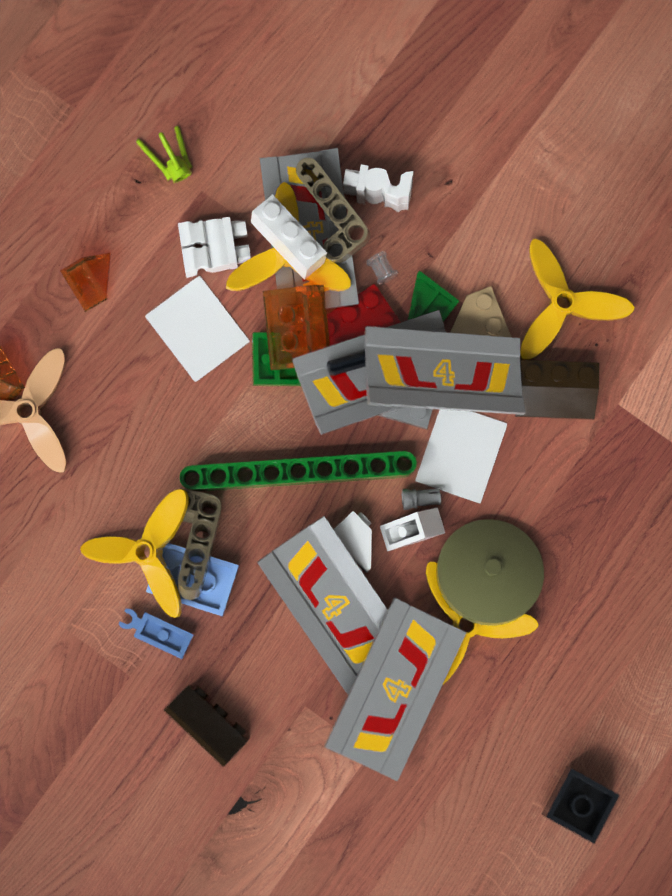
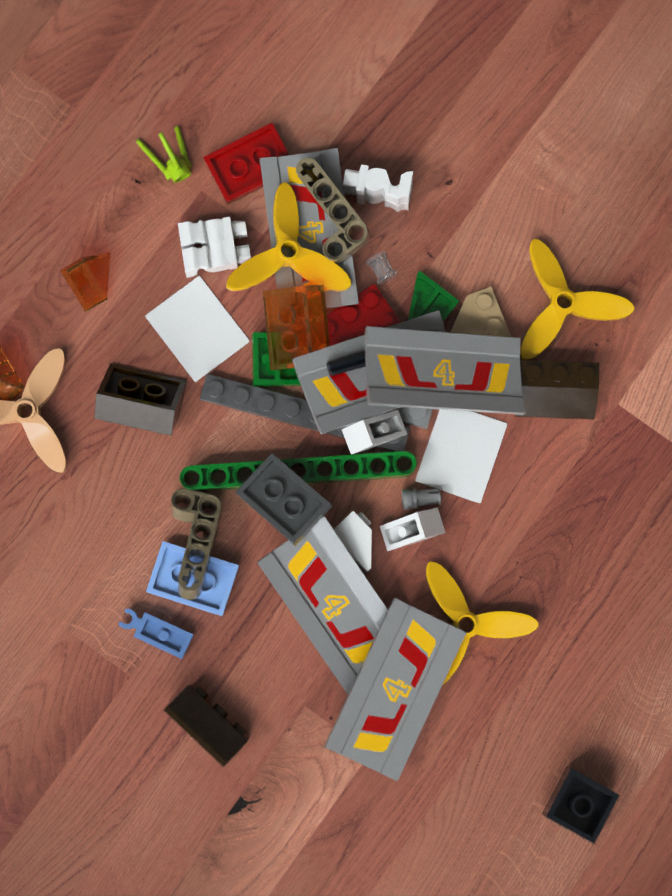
yellow piece [80,489,189,618] -> none
white brick [251,194,327,280] -> none
olive dish [436,519,544,626] -> none
none -> dark brown slope [94,363,187,436]
none -> flat silver plate [200,374,410,452]
none -> red plate [203,123,289,205]
none -> dark grey plate [235,453,332,546]
none -> white slope [342,410,407,455]

